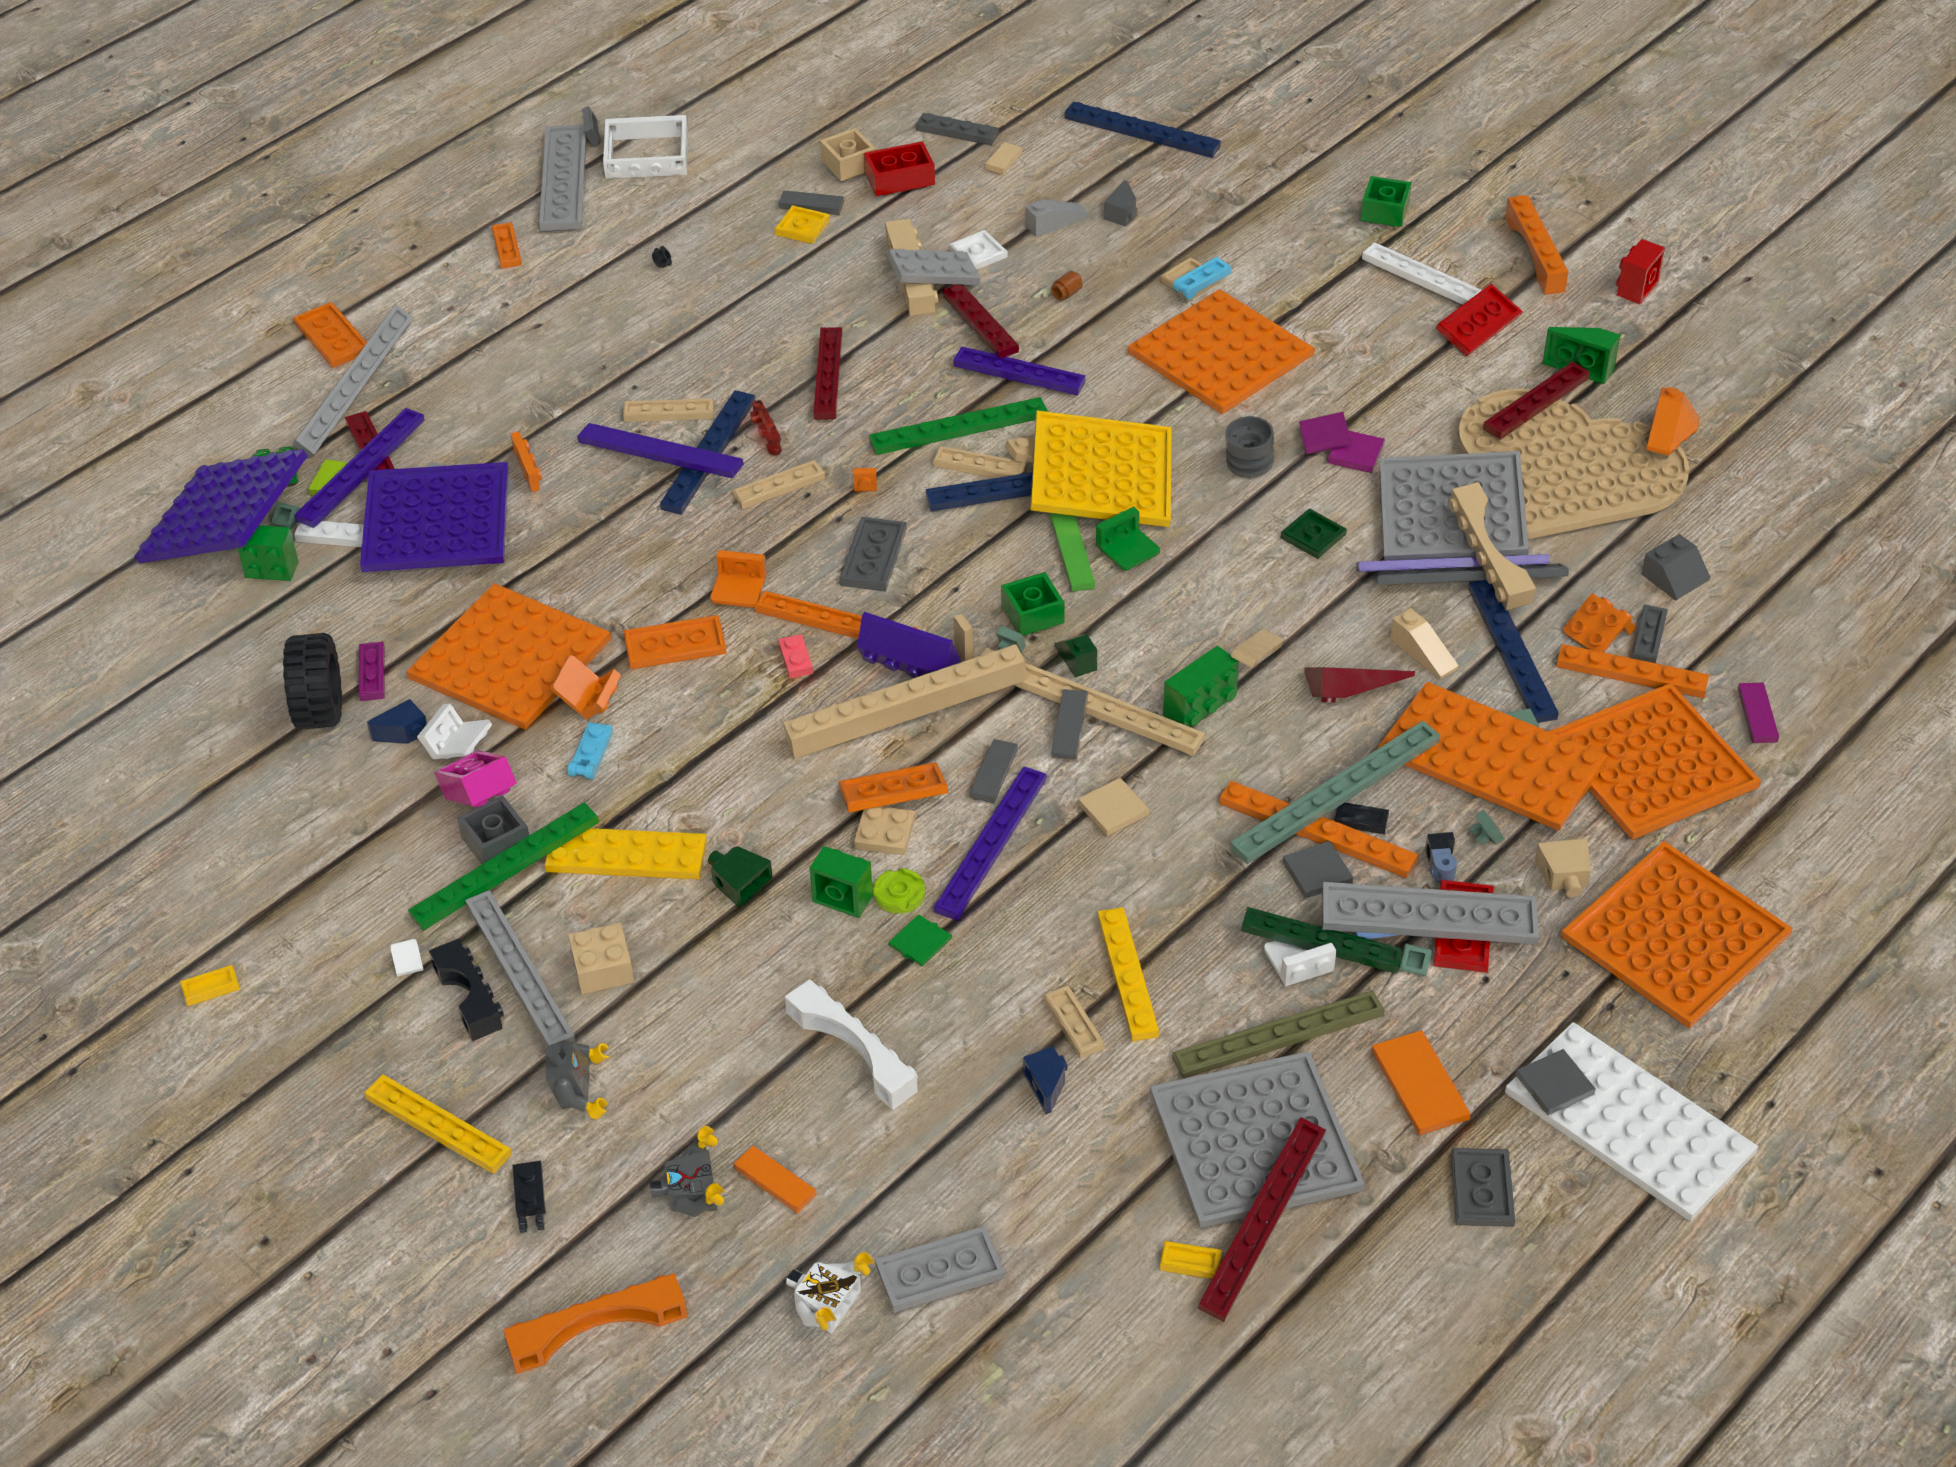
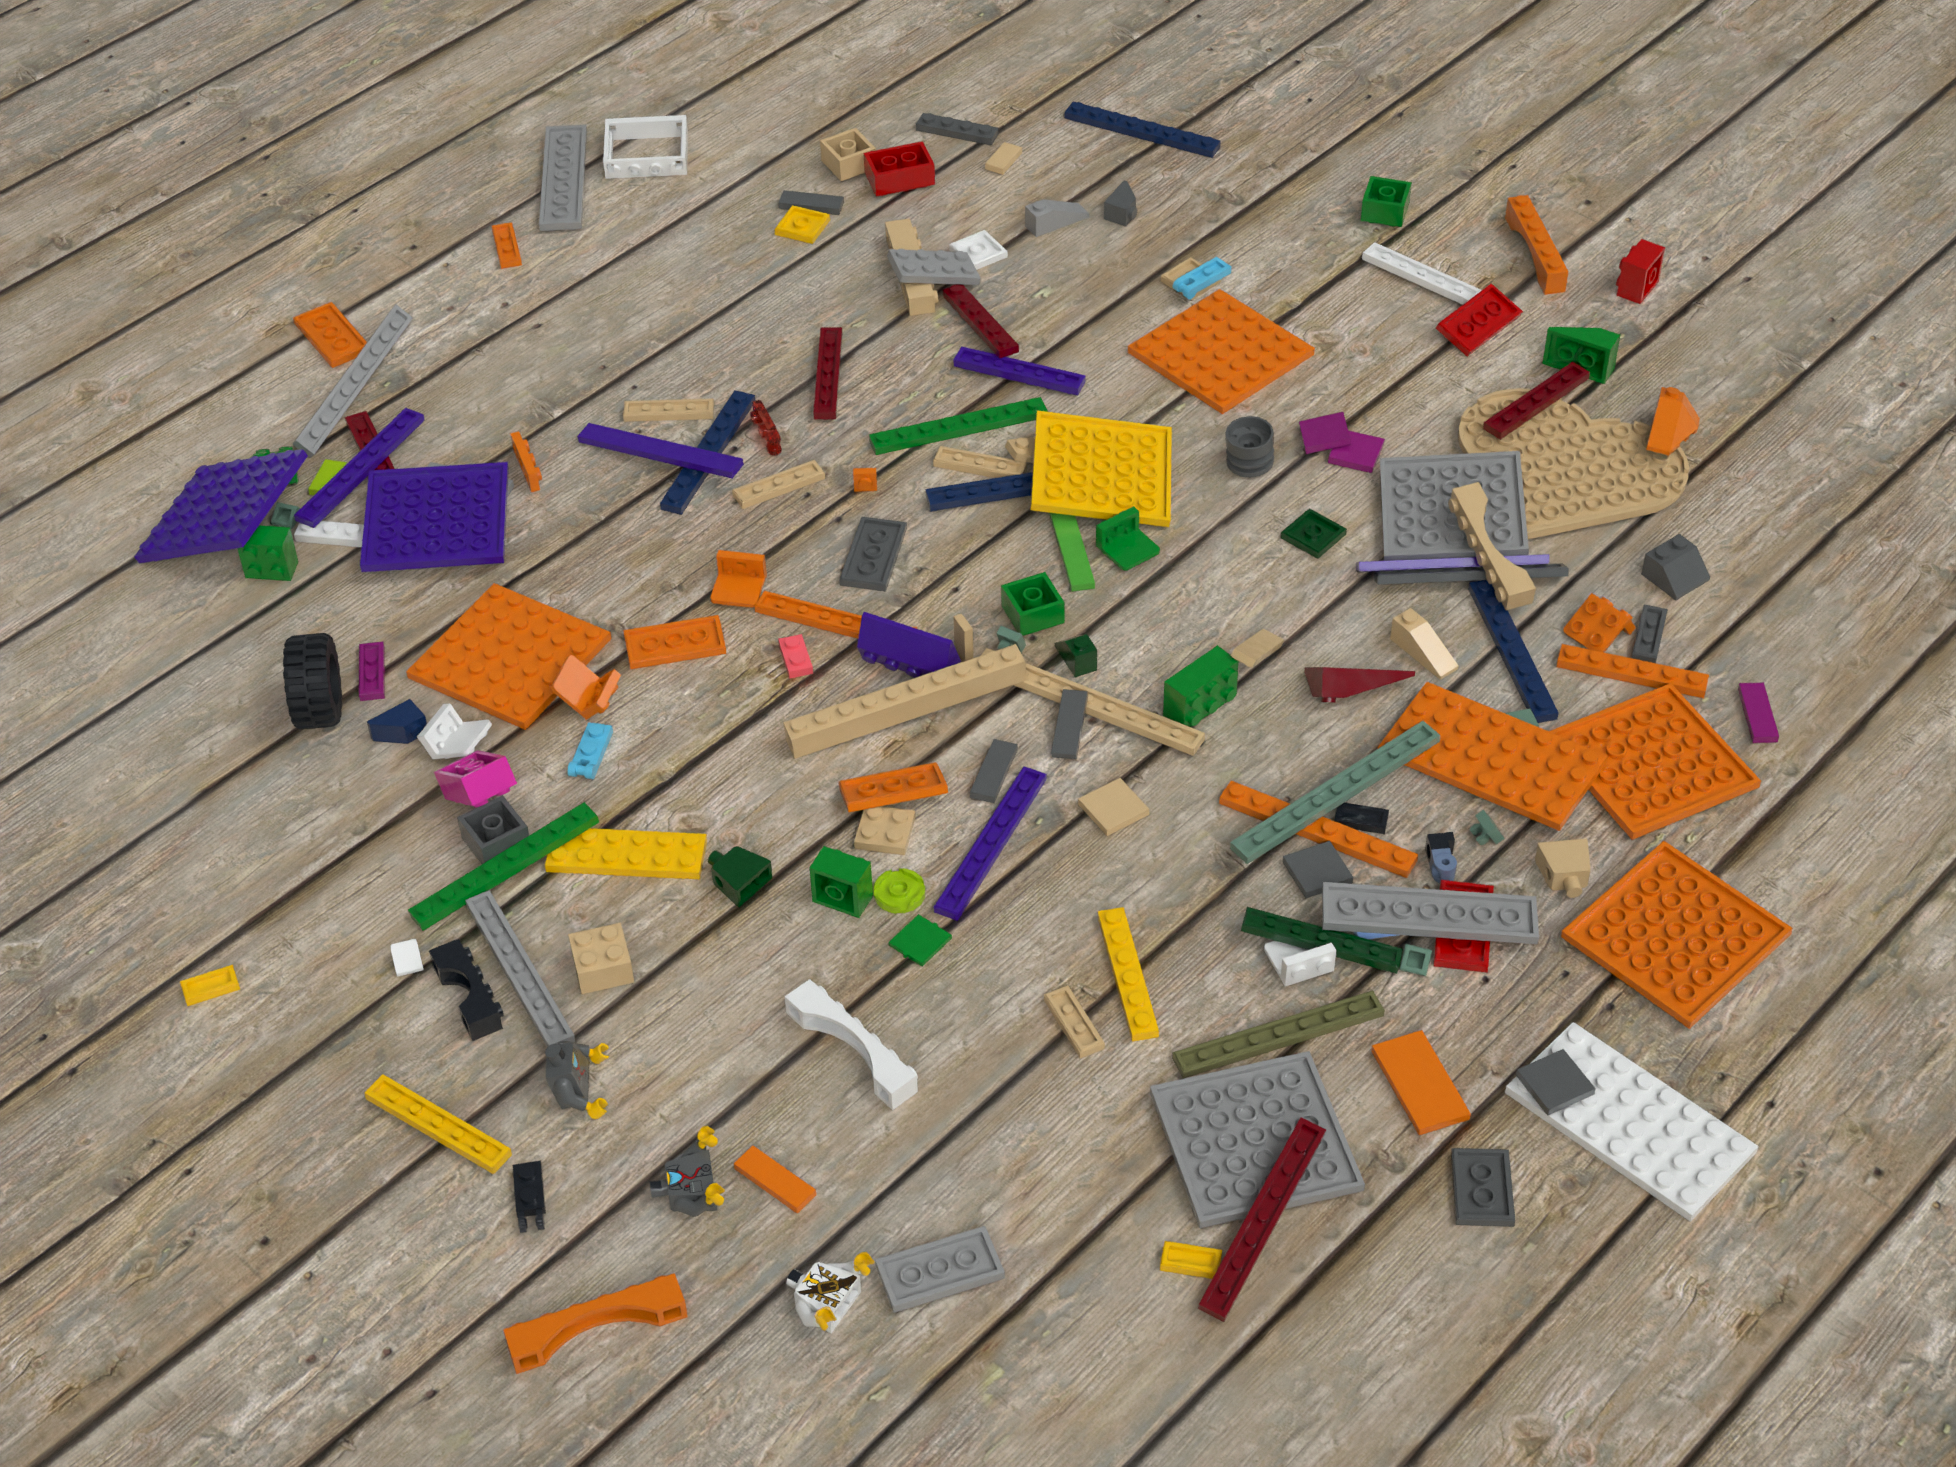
dark grey tile [582,106,600,147] -> none
black plate [652,246,672,268] -> none
dark blue slope [1023,1046,1068,1115] -> none
dark orange brick [1051,271,1083,300] -> none

